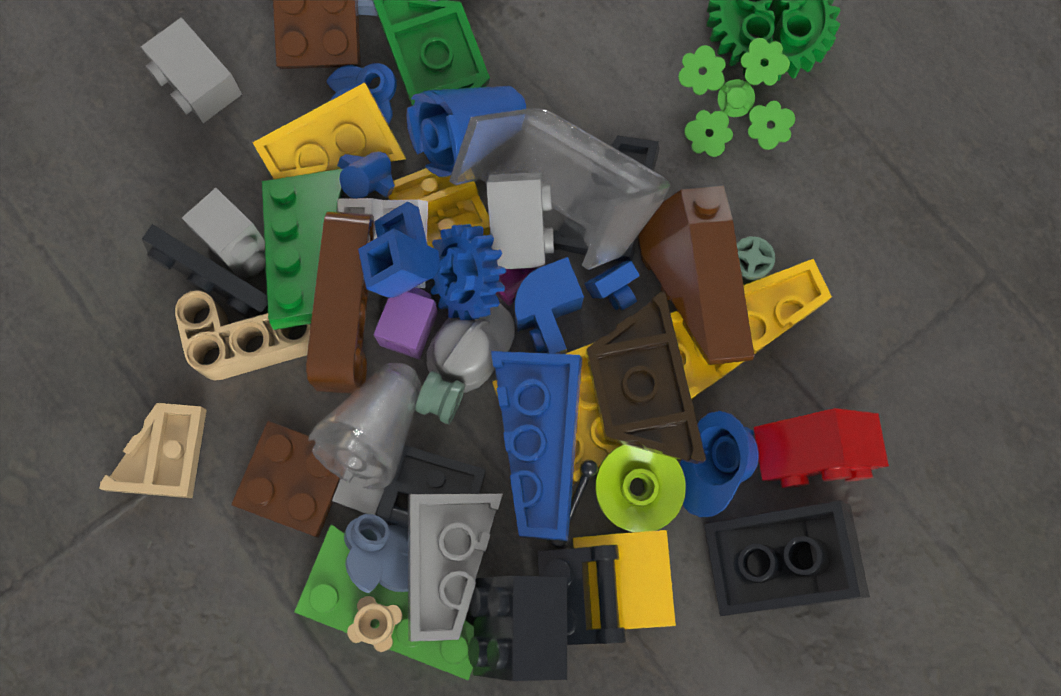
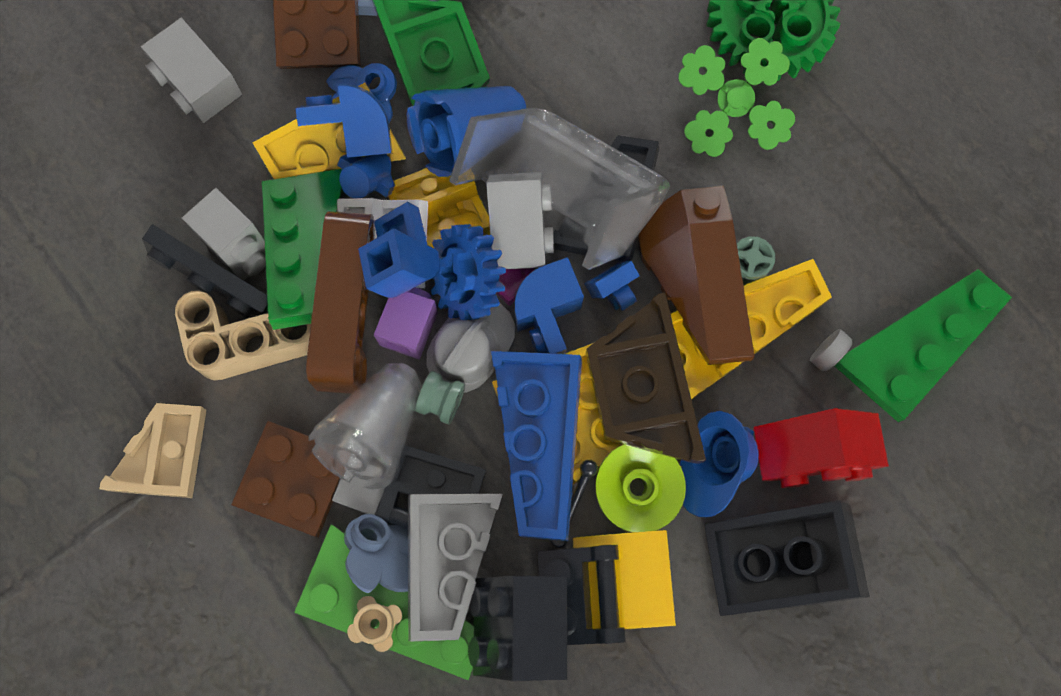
none -> blue brick [295,84,392,157]
none -> light grey tile [810,329,852,371]
none -> green wing [834,269,1012,423]

